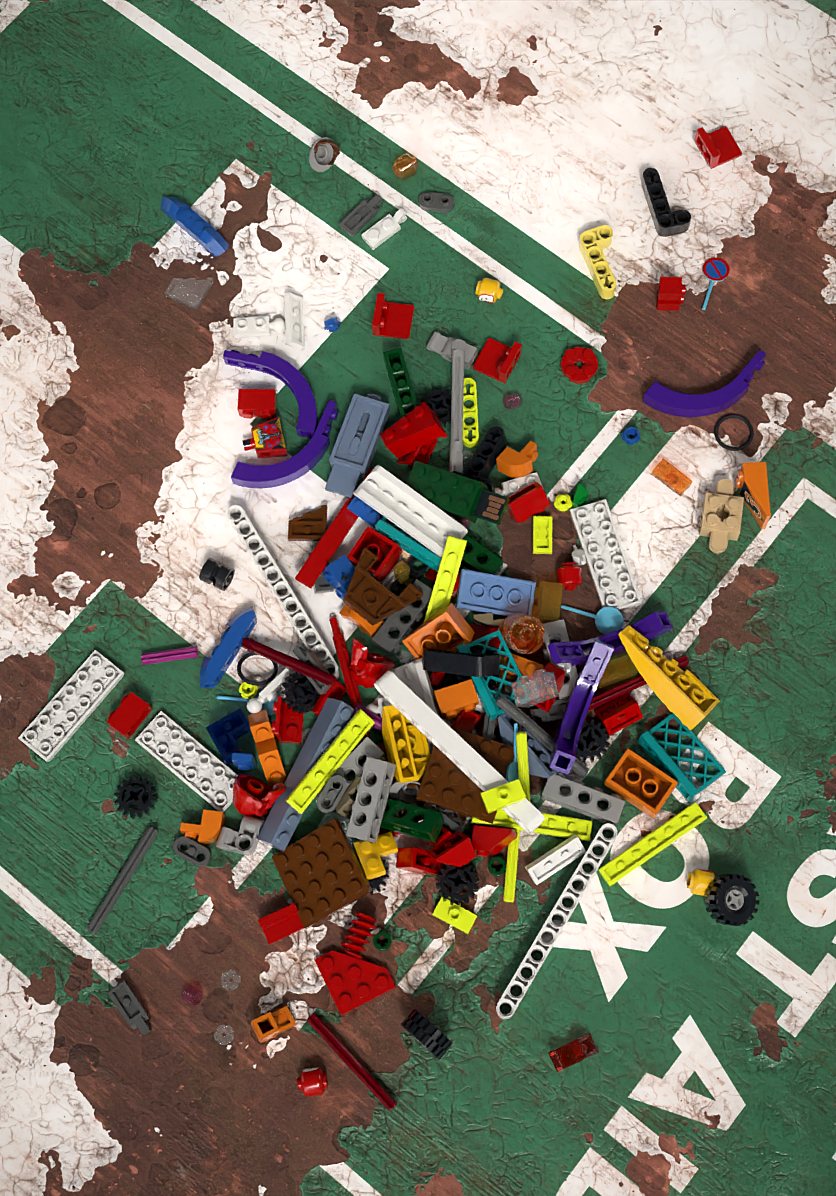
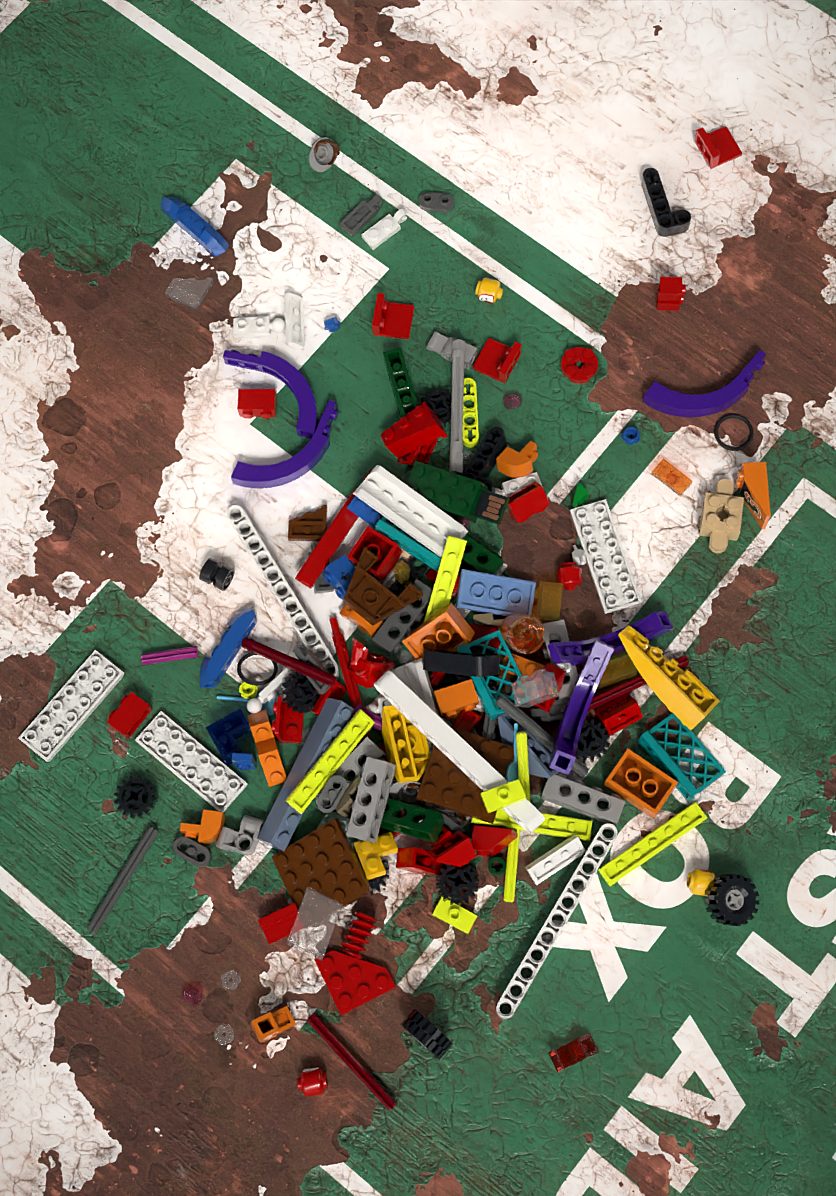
dark grey hinge [107,980,152,1035] -> none
red head [232,774,286,817] -> none
torso [242,417,288,458] -> none
sand blue piece [325,394,390,498] -> none
dark green bush [373,932,392,951] -> none
clear orange head [392,153,419,180] -> none
neon yellow plate [533,516,552,554] -> none
neon yellow plate [554,494,573,512] -> none
medium azure piece [561,605,624,635] -> none
light yellow beam [579,225,616,299] -> none
piece [702,257,730,310] -> none
none -> clear piece [287,887,343,961]

